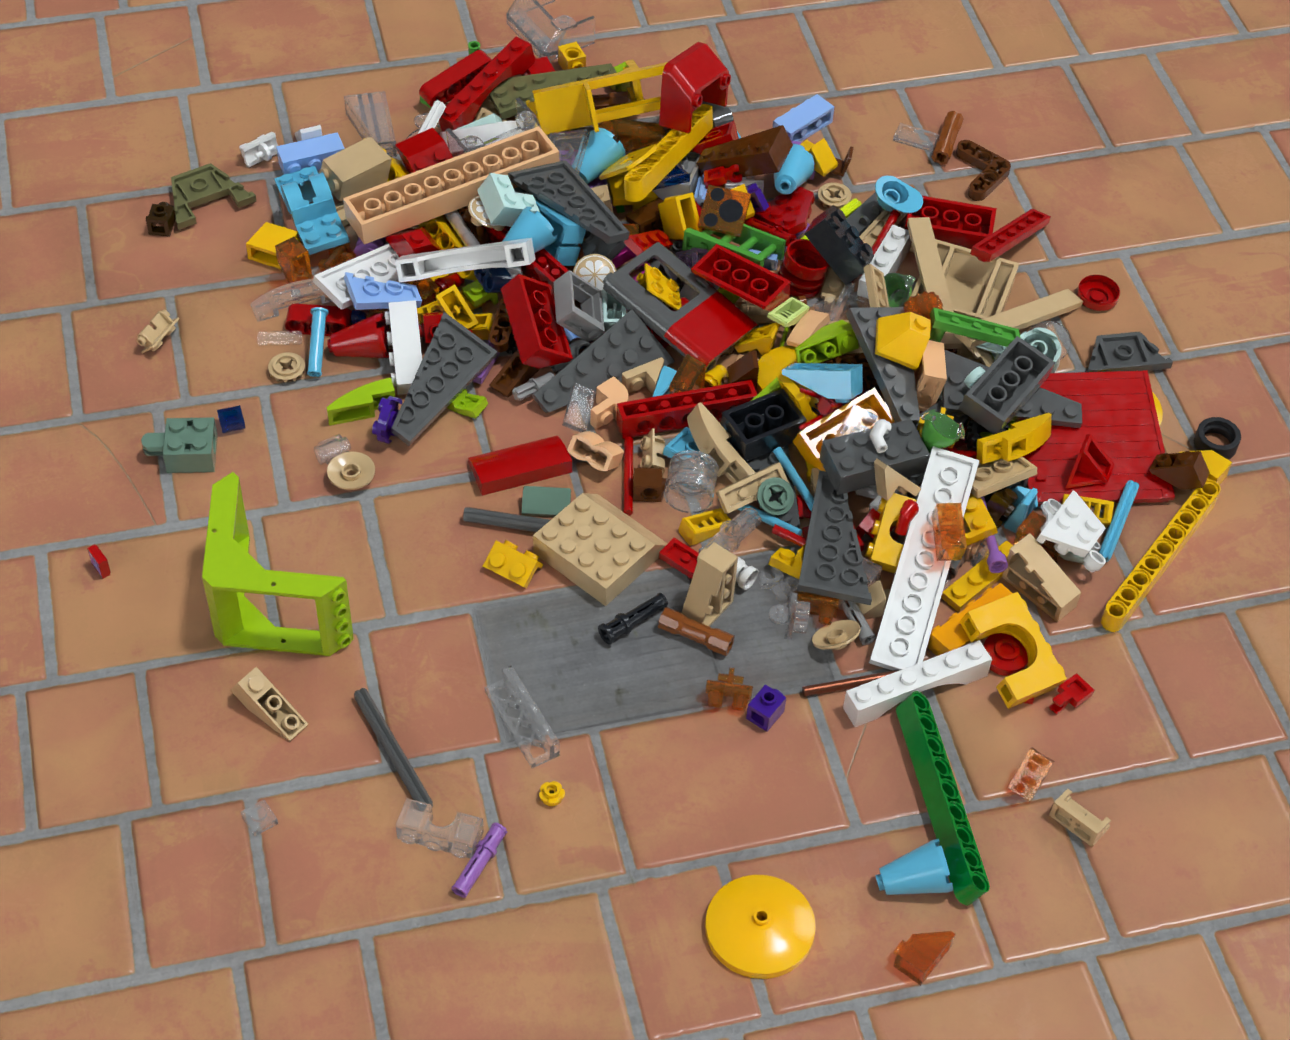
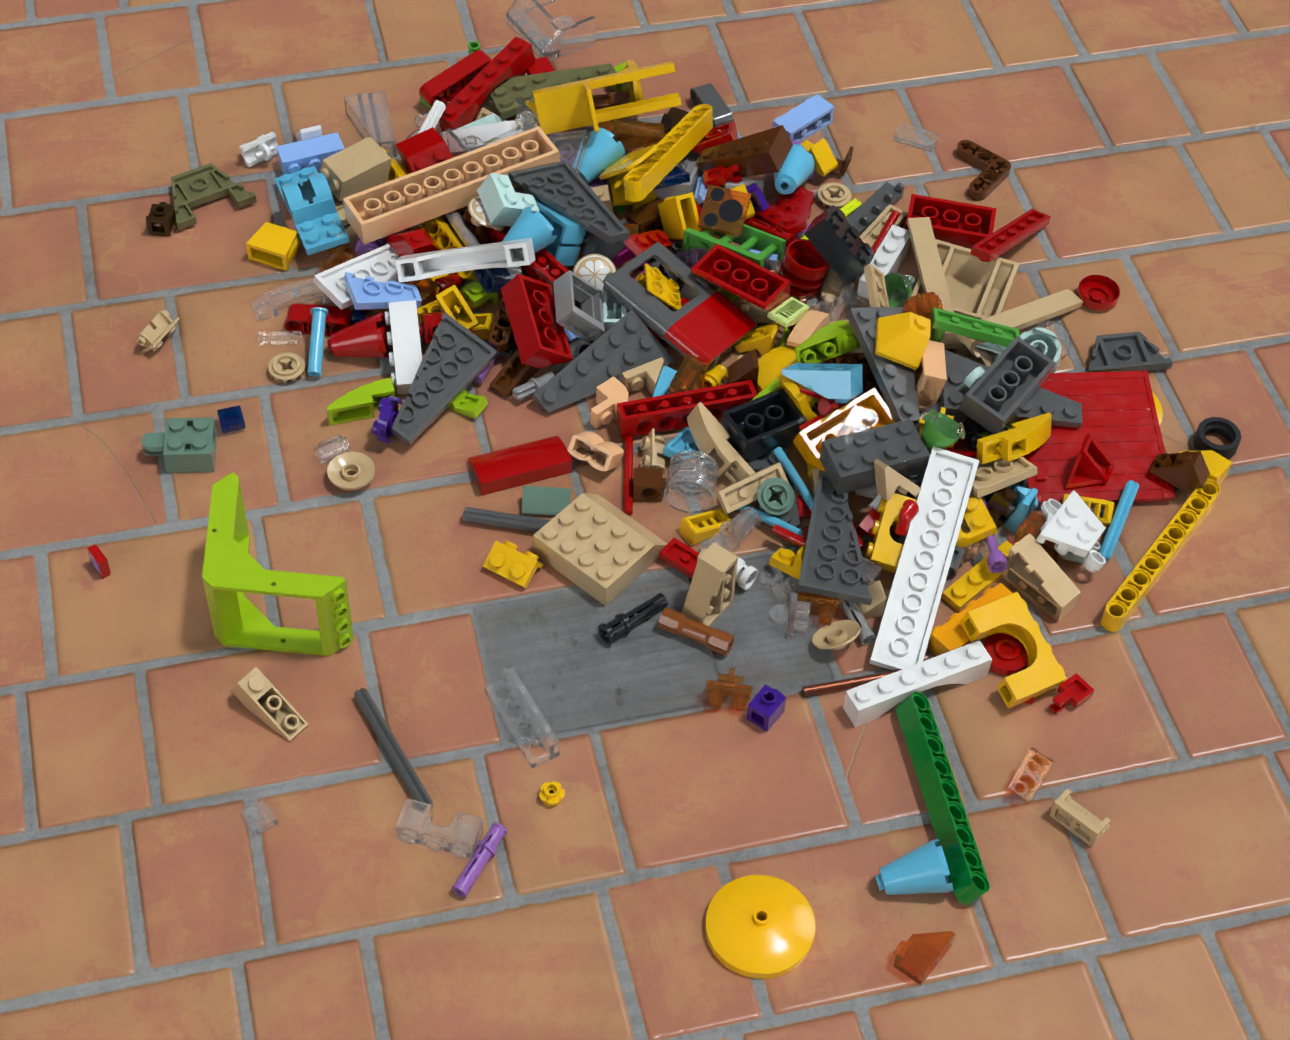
clear orange slope [275,237,314,293] -> none
yellow brick [558,41,586,70] -> none
clear tile [562,383,596,433] -> none
red windscreen [659,42,731,133] -> none
white arm [869,419,892,453] -> none
medium azure piece [875,175,923,213] -> none
dark orange axle [931,111,964,165] -> none
clear orange brick [931,503,967,561] -> none

